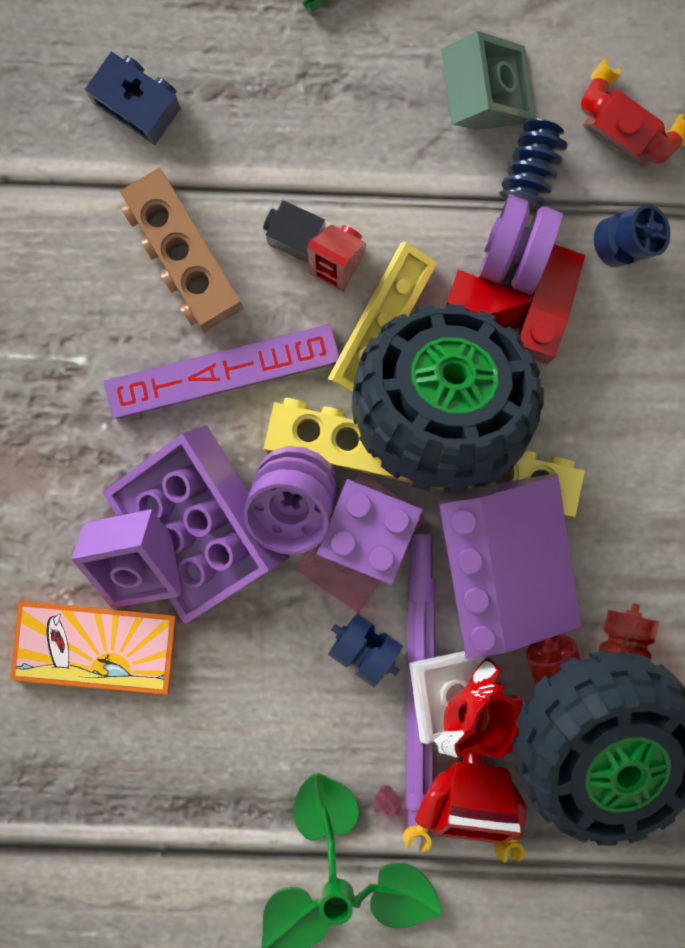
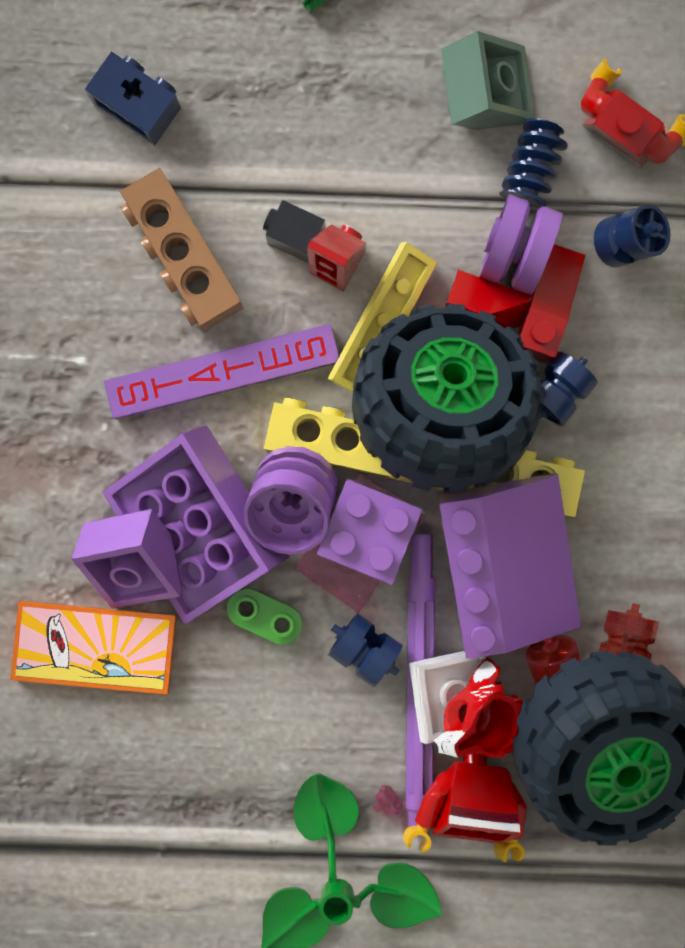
none -> bright green plate [227,588,303,645]
none -> dark blue wheel [540,352,598,427]

